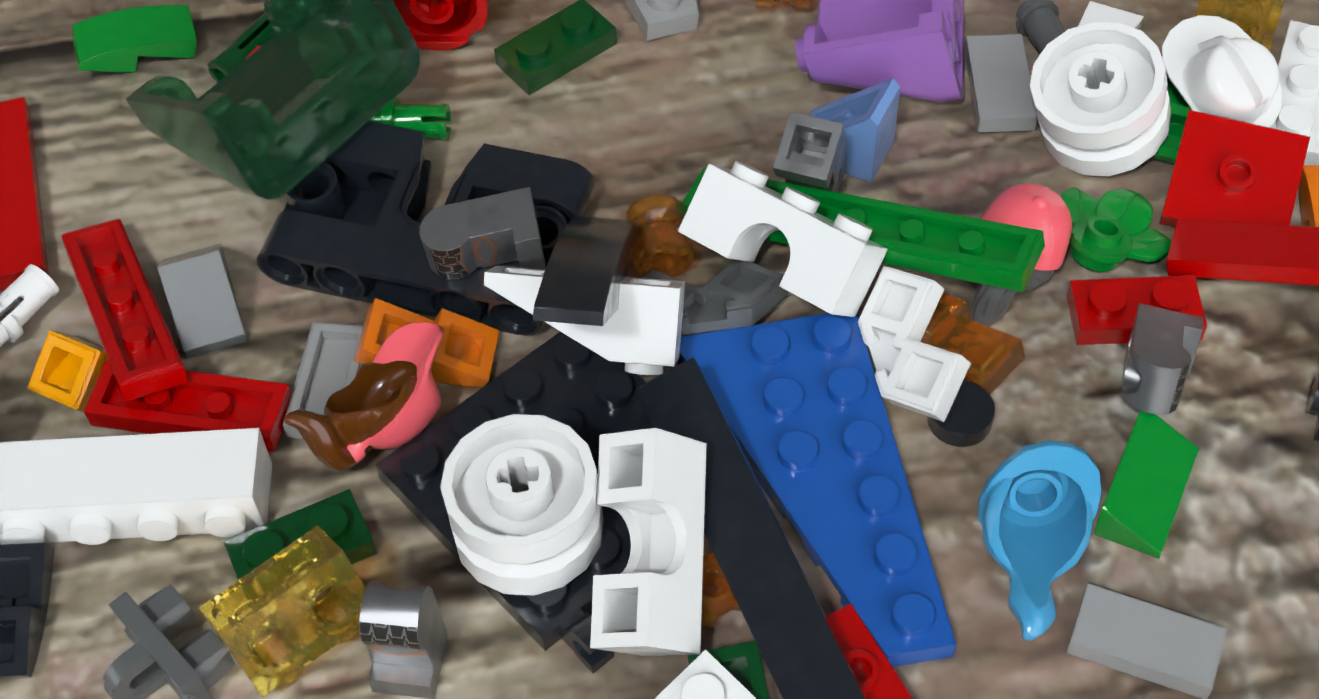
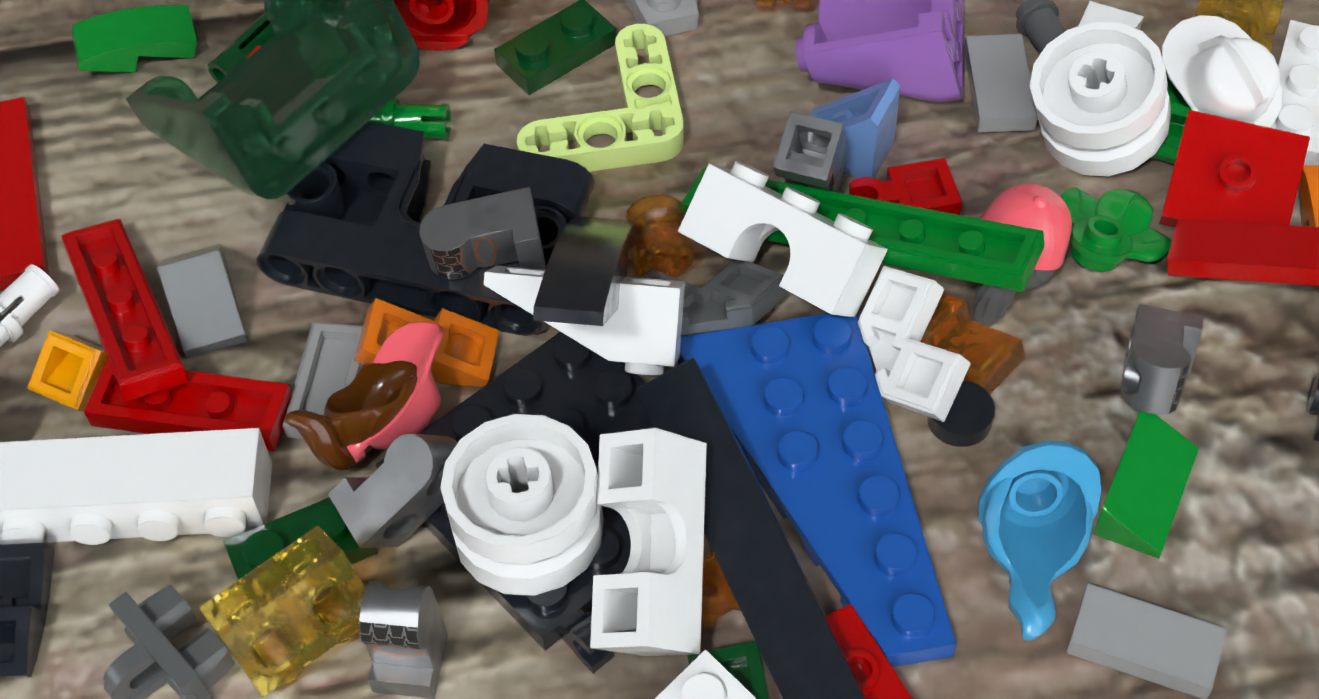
red plate [1066,275,1207,345] -> none
none -> flat silver leg [328,434,458,548]
none -> yellowish green beam [516,24,684,172]
none -> red plate [849,158,962,215]

